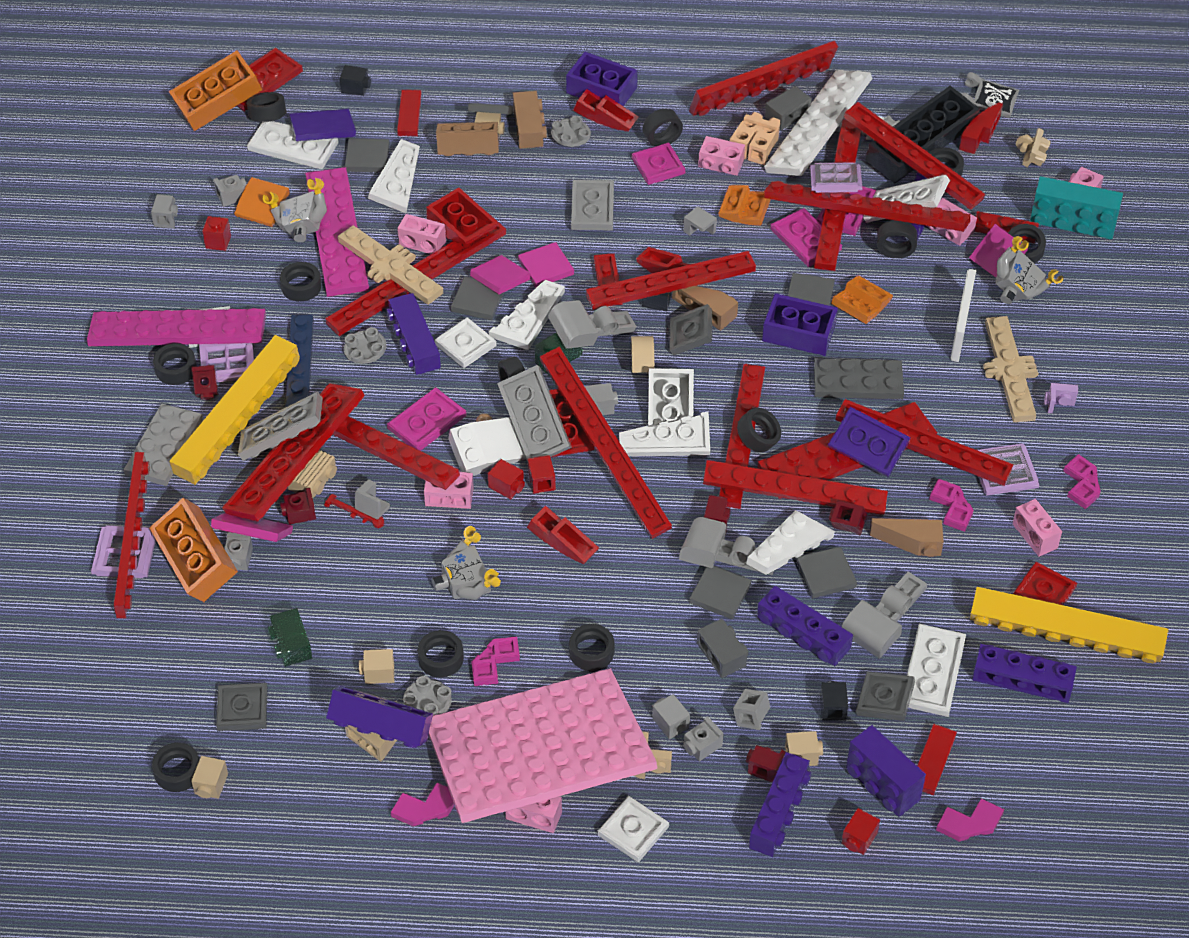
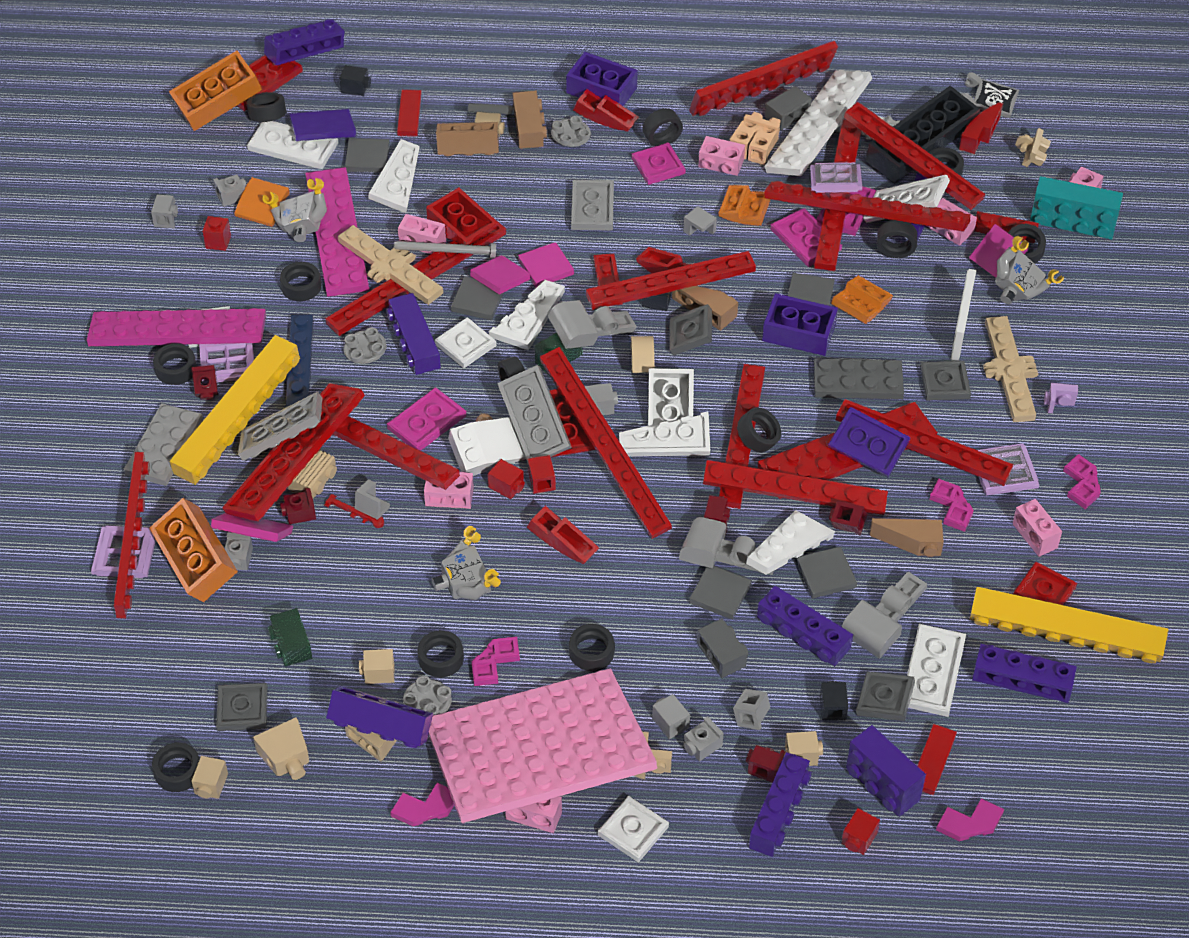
none -> tan torso [253,718,309,780]
none -> dark purple brick [264,19,345,65]
none -> light grey bar [394,241,496,258]
none -> dark grey tile [920,361,971,401]

